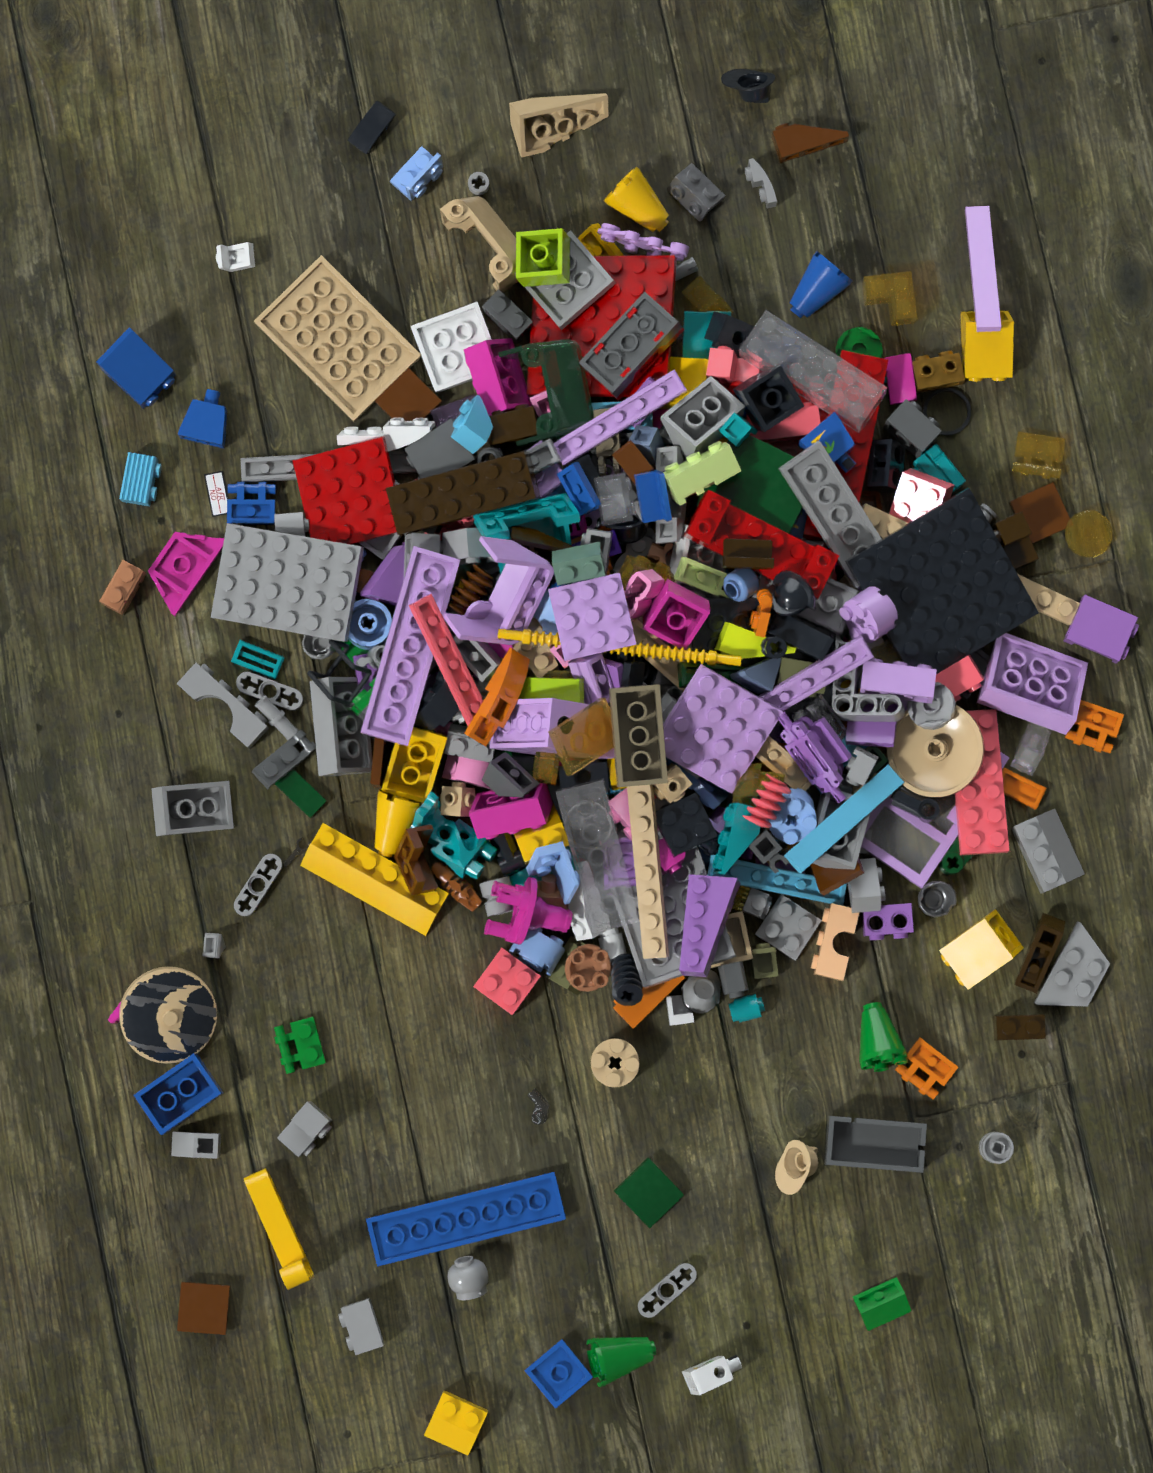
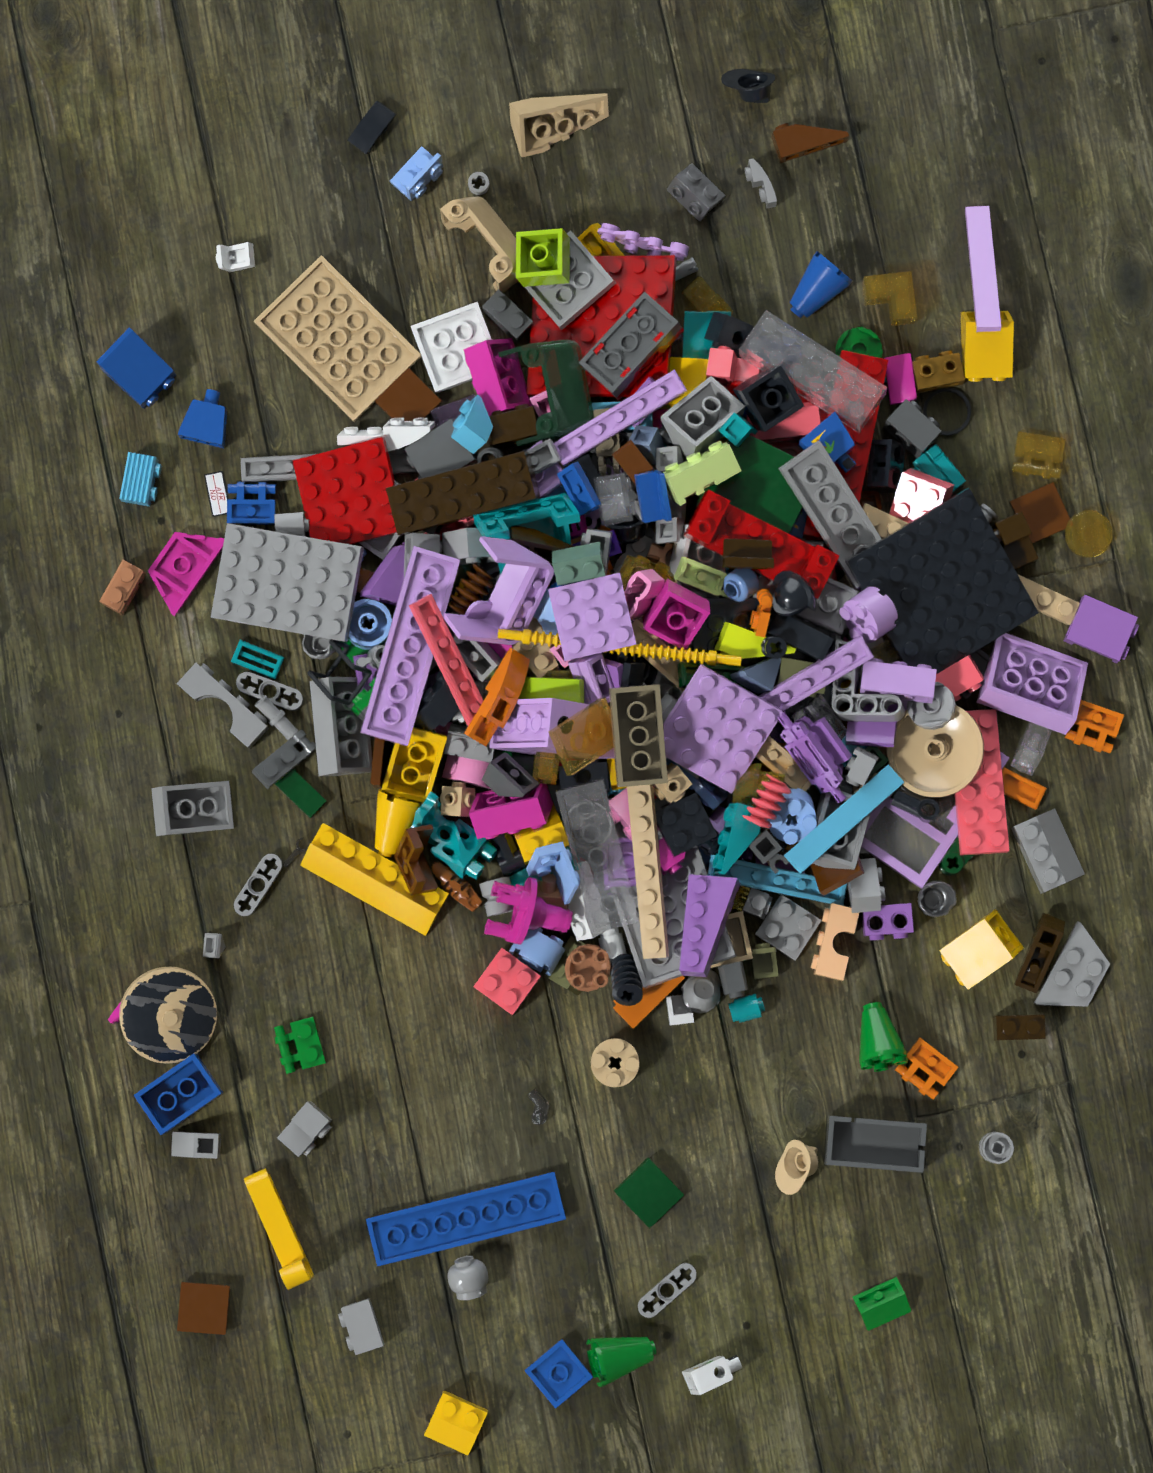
yellow cone [604,167,669,232] -> none

